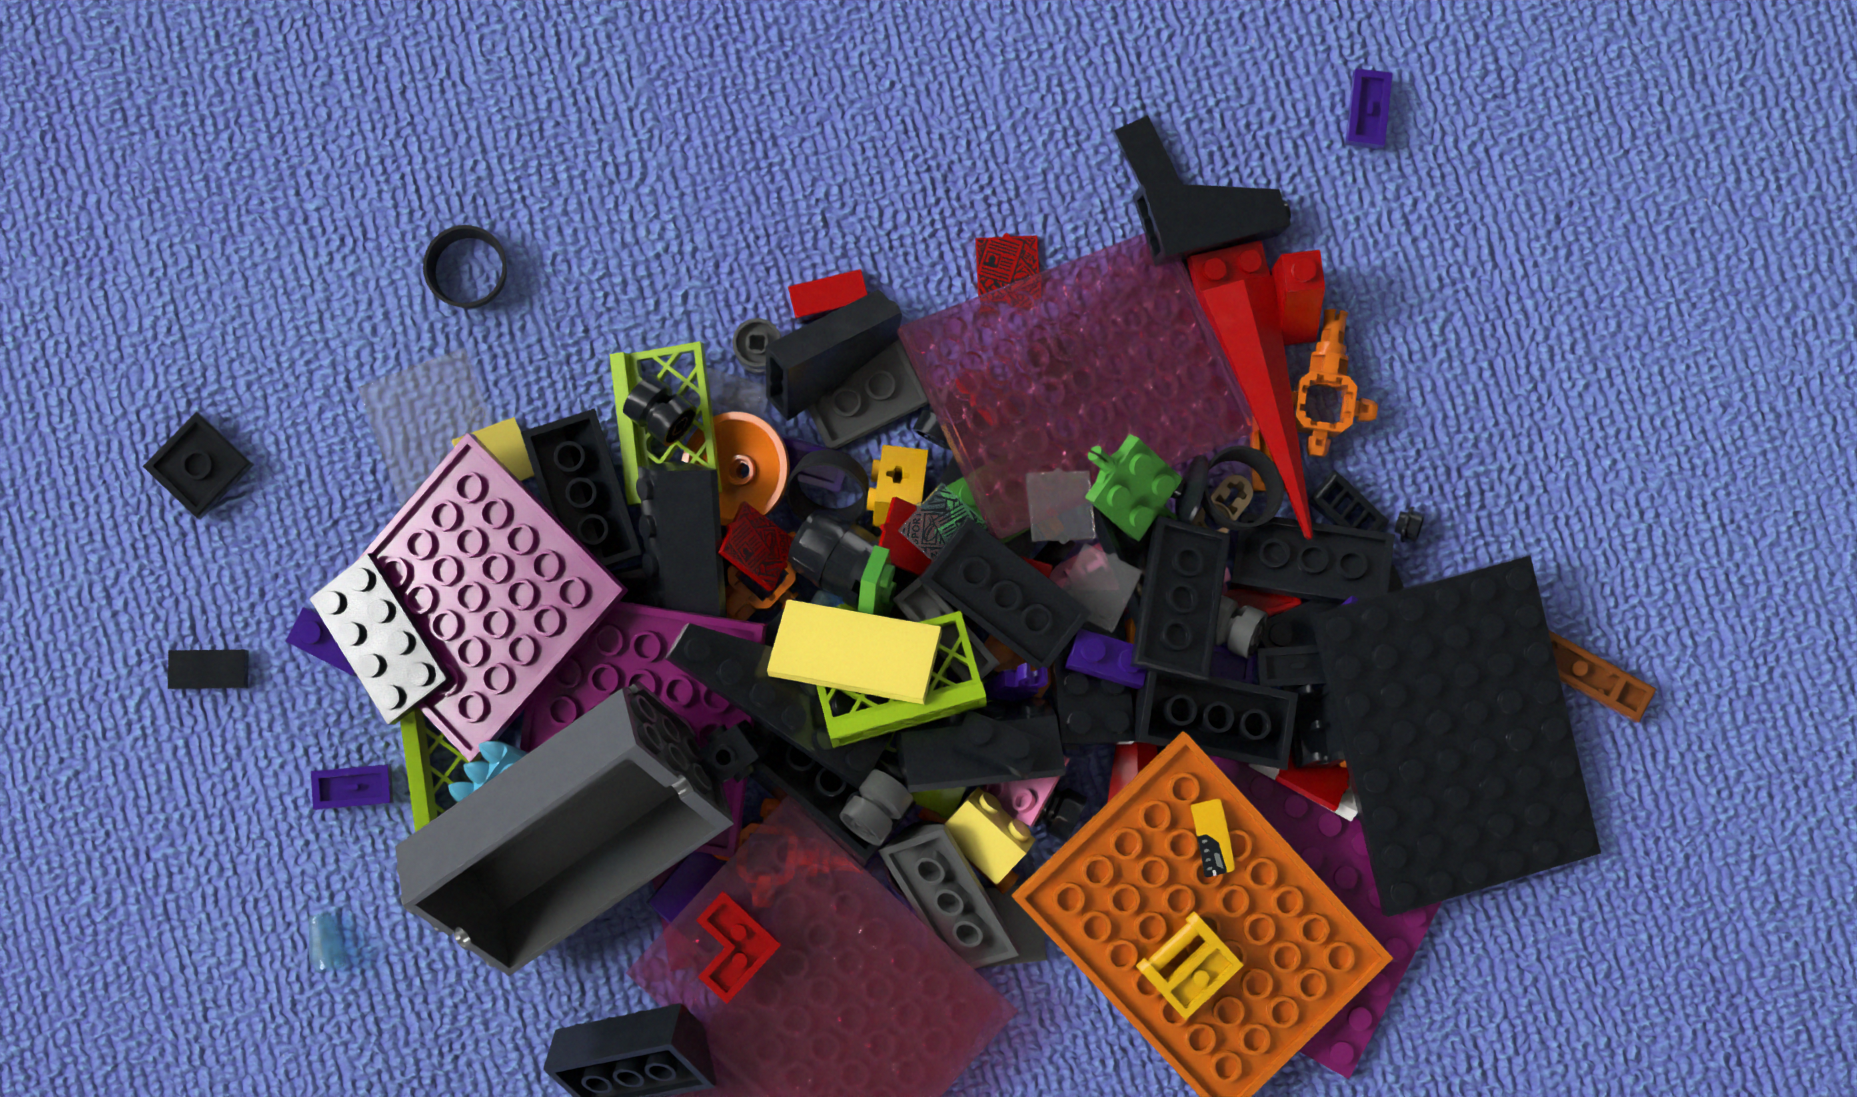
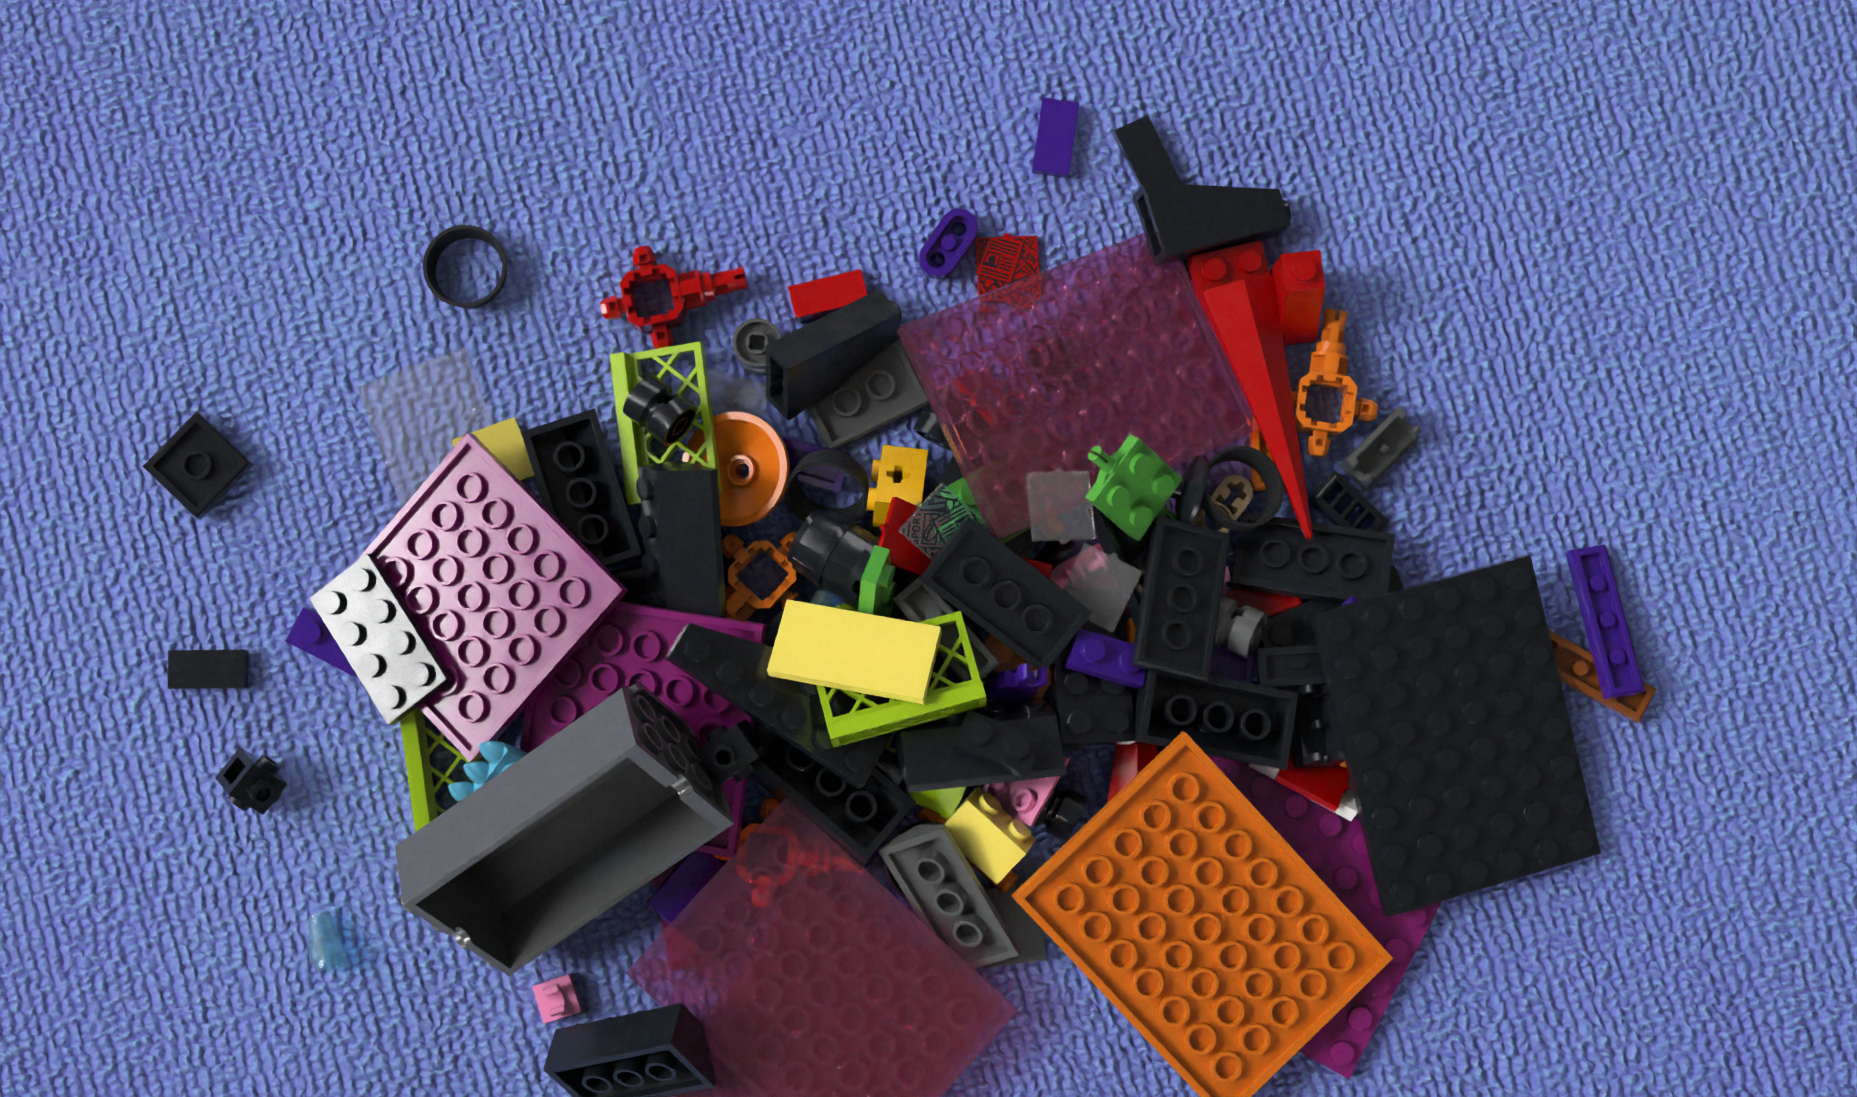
dark purple plate [311,764,394,810] -> none
red plate [696,890,782,1004] -> none
red piece [718,501,793,591] -> none
dark grey wheel [839,770,914,846] -> none
yellow plate [1136,911,1244,1020] -> none
yellow sticker [1191,799,1235,877] -> none
dark purple plate [1345,68,1393,149] -> none
black plate [1394,506,1425,543] -> none
none -> black brick [215,747,288,815]
none -> bright pink tile [532,973,583,1024]
none -> red piece [600,246,749,349]
none -> dark purple plate [919,209,978,279]
none -> dark purple tile [1032,97,1079,178]
none -> dark grey hinge [1339,406,1421,492]
none -> dark purple tile [1566,544,1645,700]

